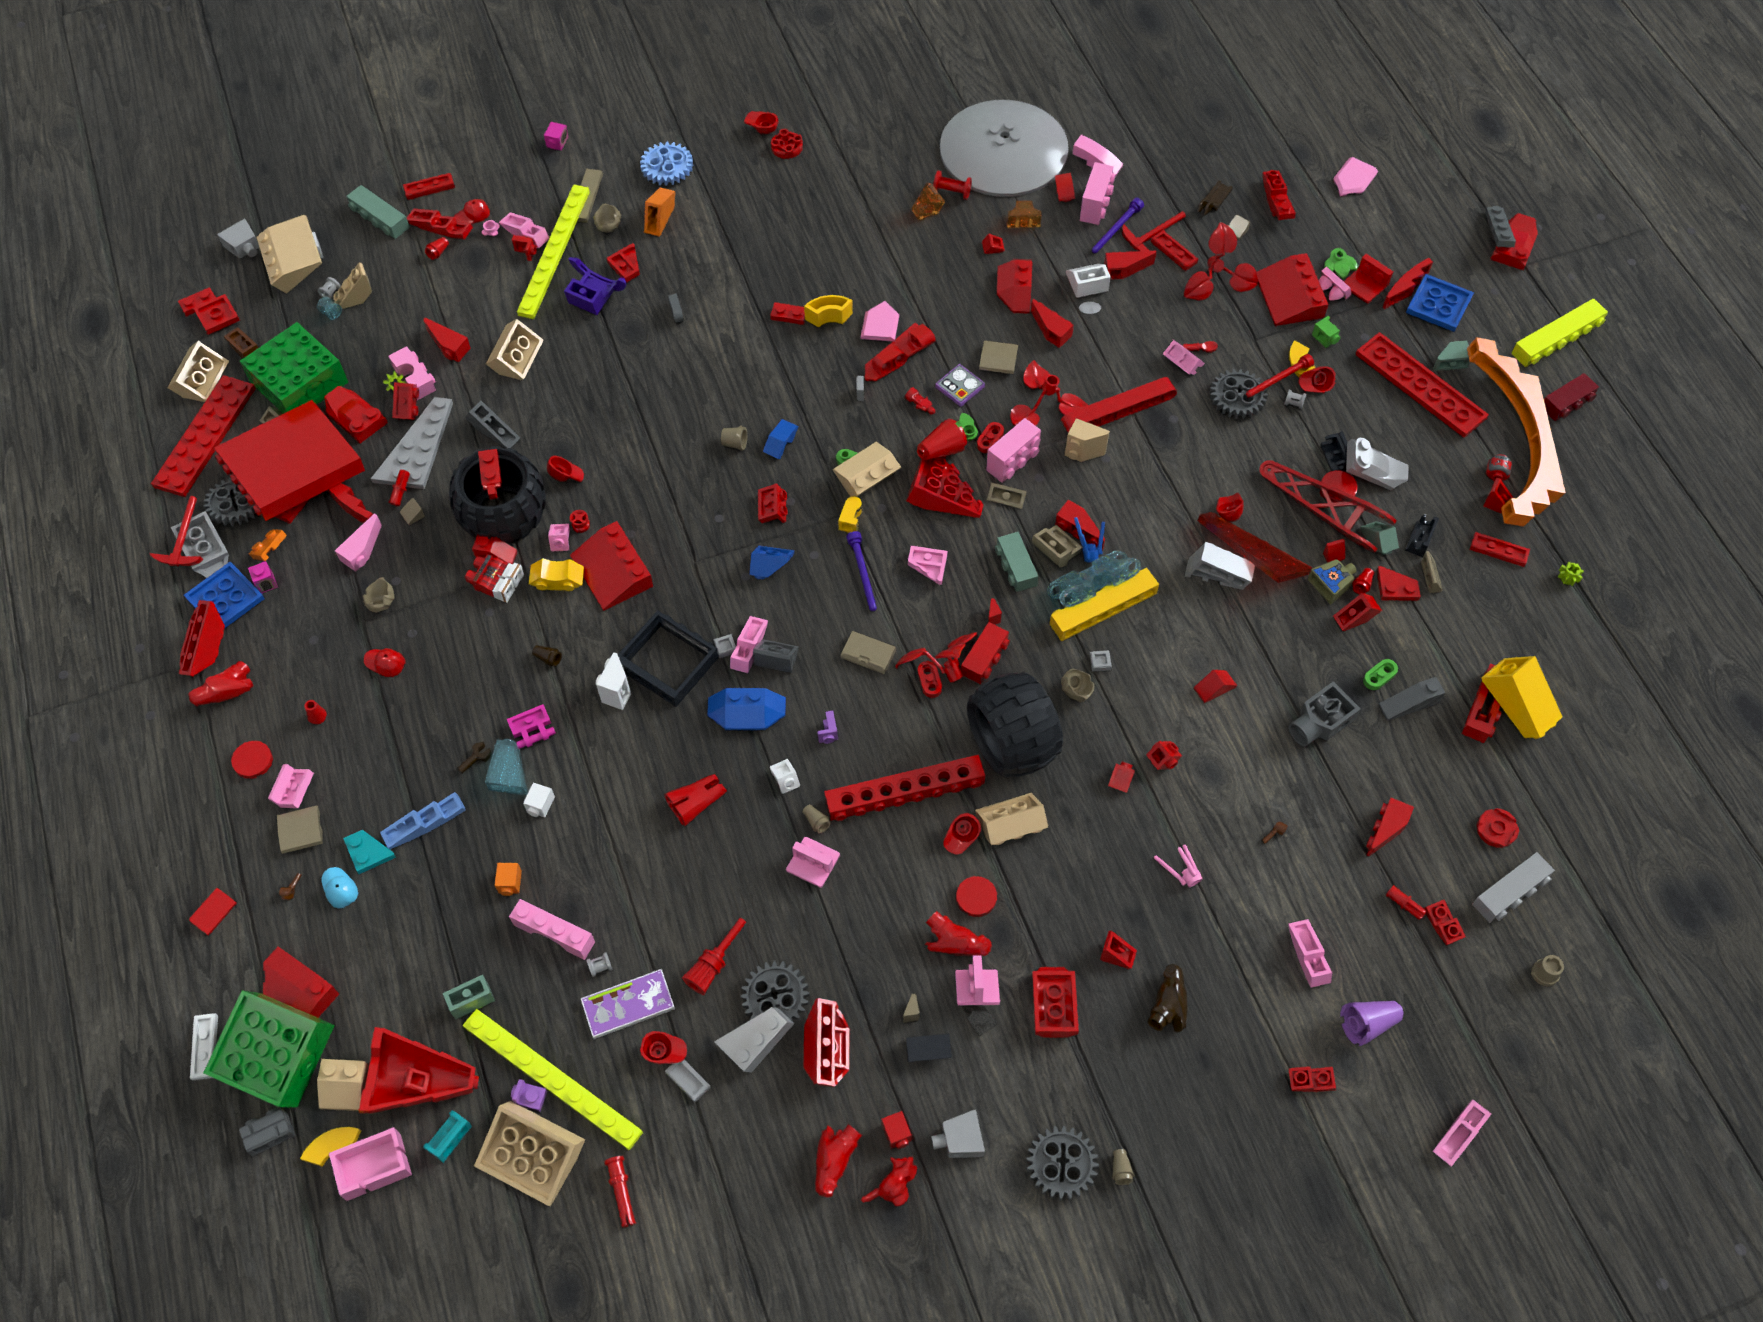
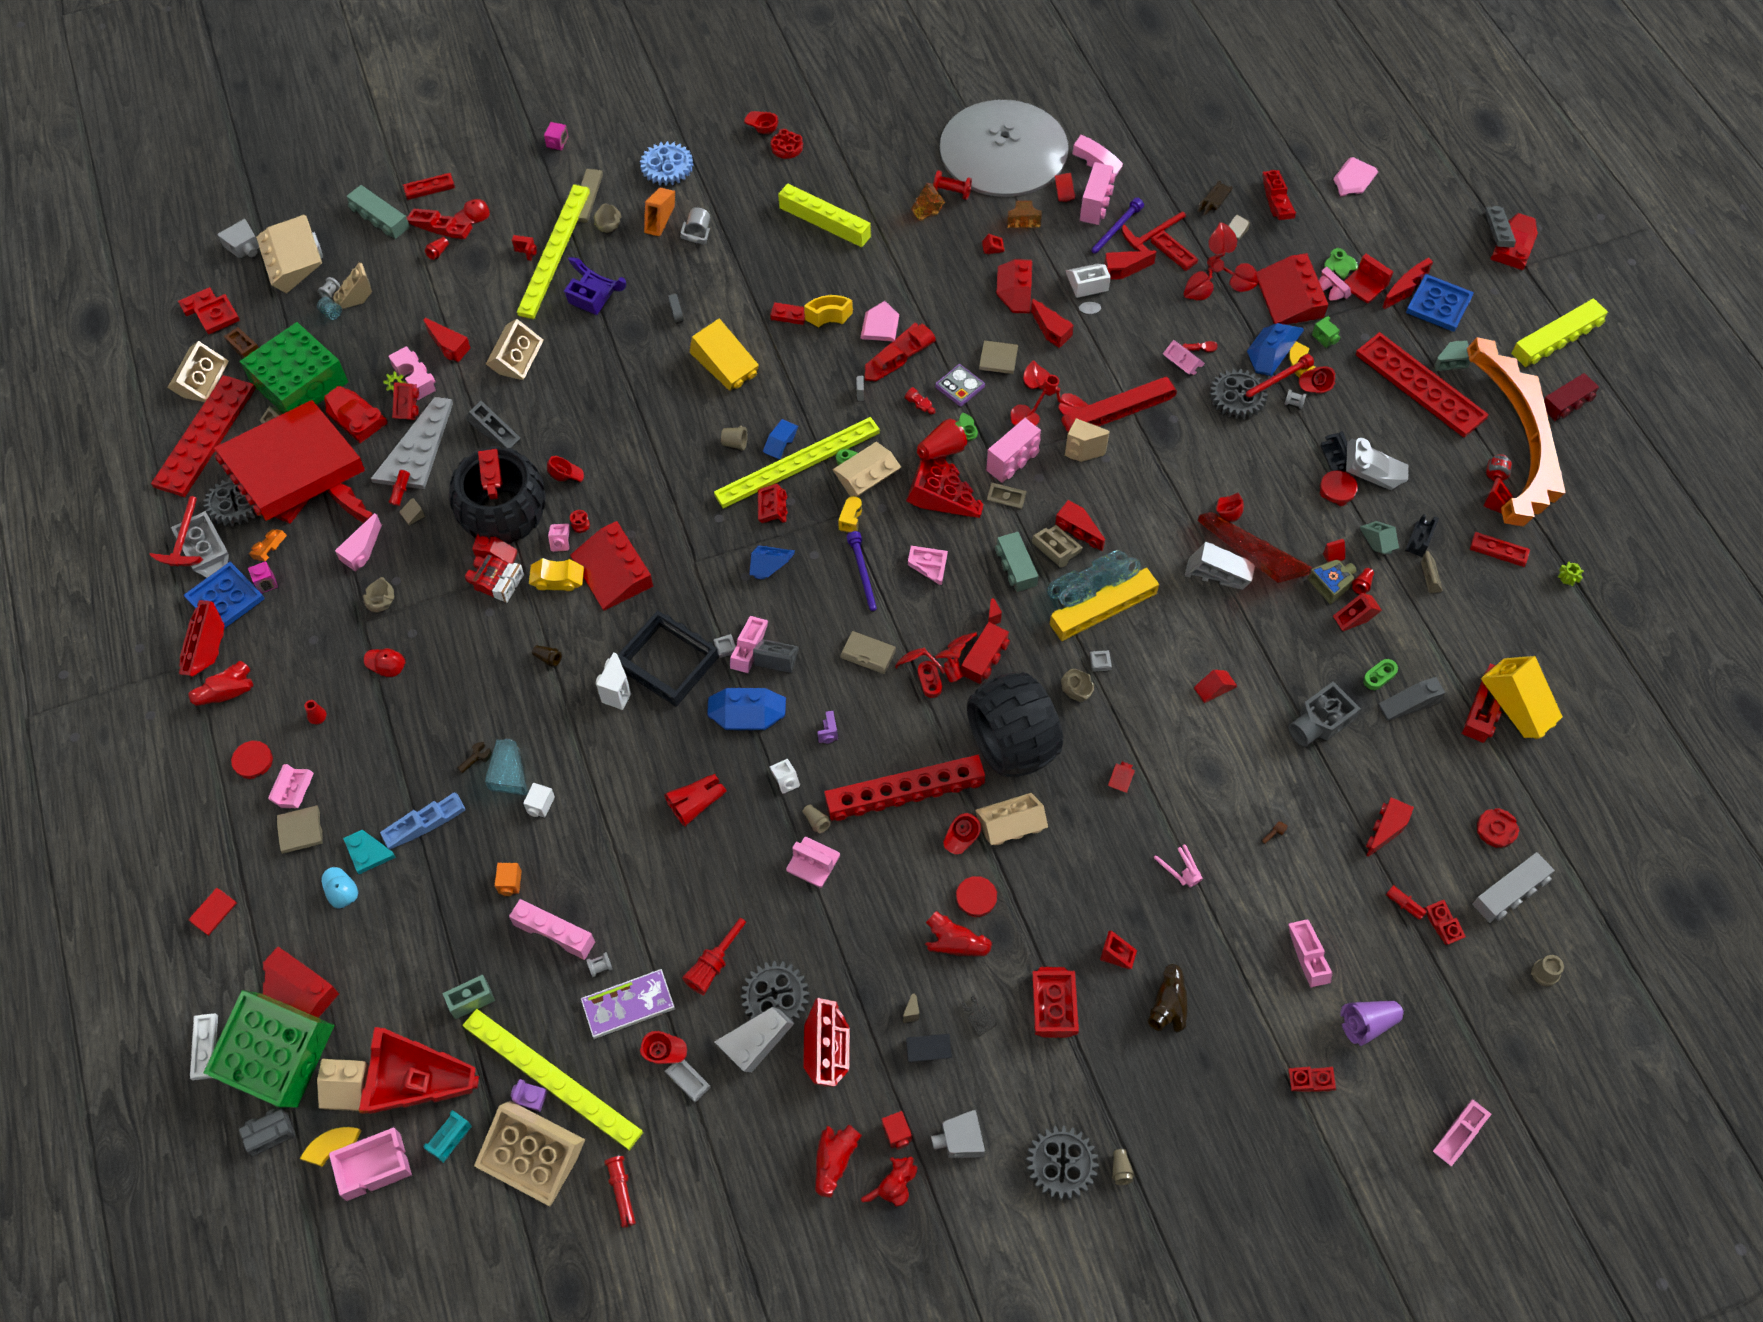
reddish brown hand [279,873,302,900] -> none
bright pink plate [482,220,500,236] -> none
bright pink slope [499,212,549,248] -> none
dark pink plate [507,704,556,749] -> none
red wing [606,243,640,282] -> none
bright pink bracket [955,956,1000,1005] -> none
red plate [977,422,1004,453] -> none
blue plant [1074,517,1105,562] -> none
red brick [1146,741,1182,770] -> none
red piece [1260,460,1397,553] -> none
red wing [1377,566,1421,601] -> none
none -> light grey piece [680,208,710,244]
none -> yellow slope [689,318,759,391]
none -> neon yellow plate [714,417,880,508]
none -> neon yellow brick [778,183,871,247]
none -> blue wedge [1247,323,1304,376]

